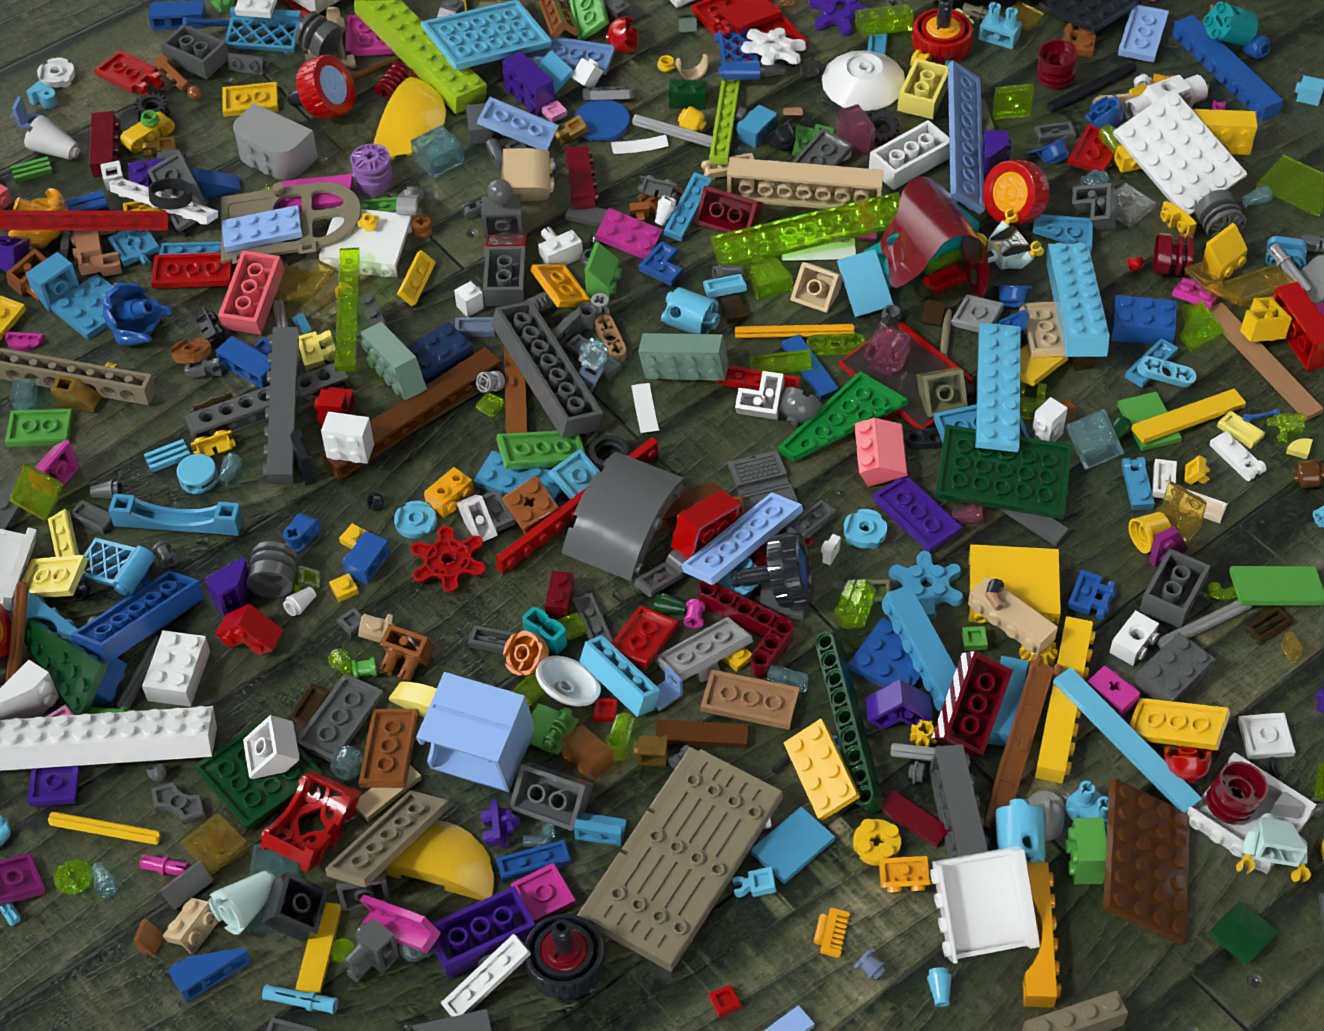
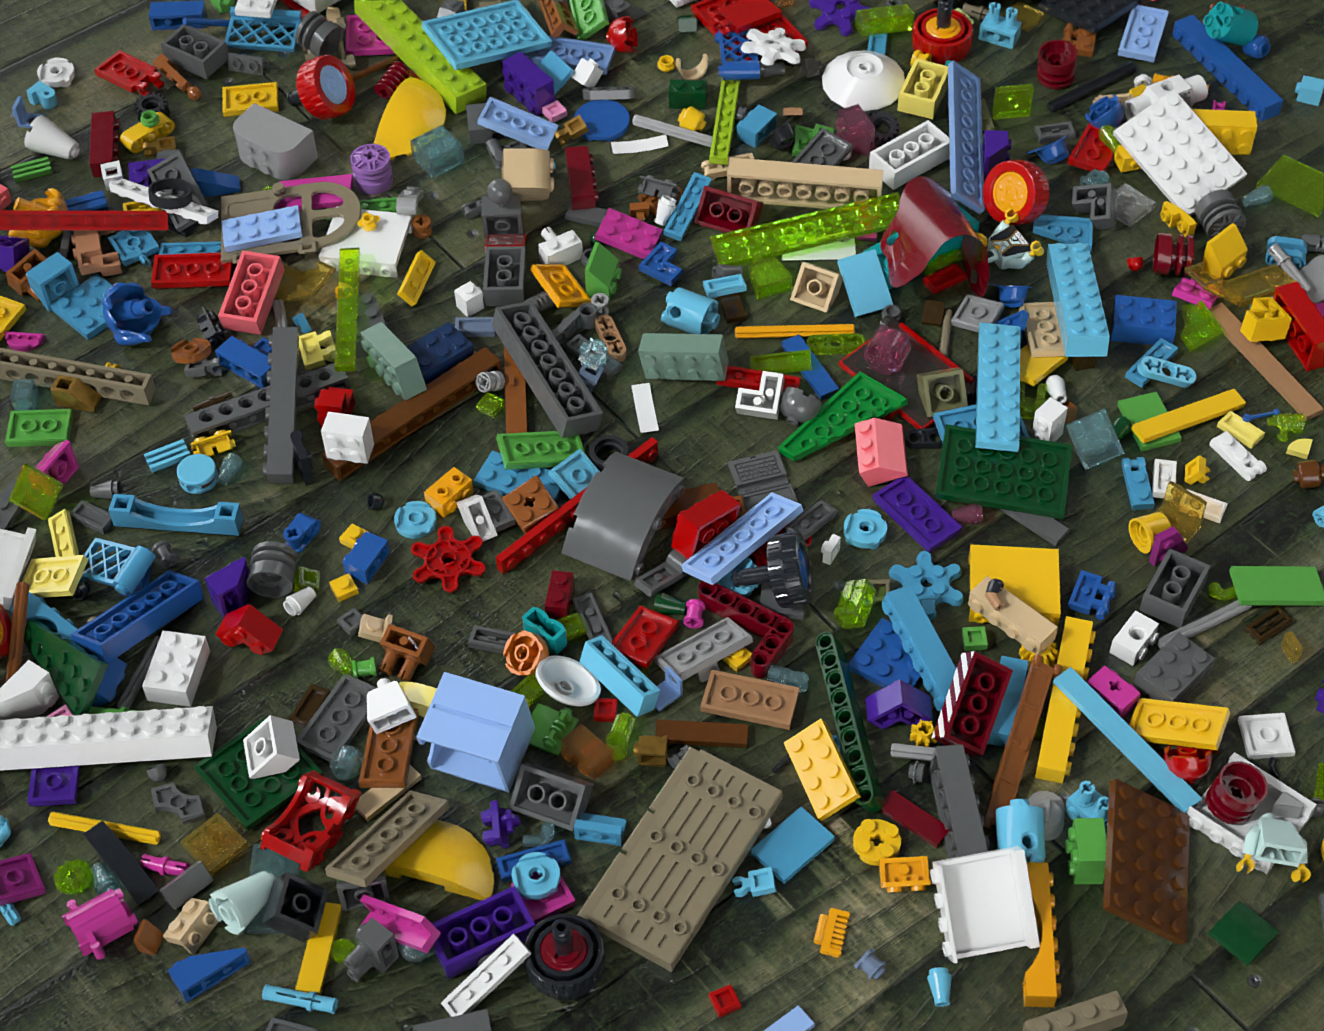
none -> dark pink container [62,888,138,960]
none -> black slope [83,820,159,906]
none -> white torso [367,678,417,734]
none -> medium azure plate [512,852,560,900]
none -> white cone [1045,375,1067,404]

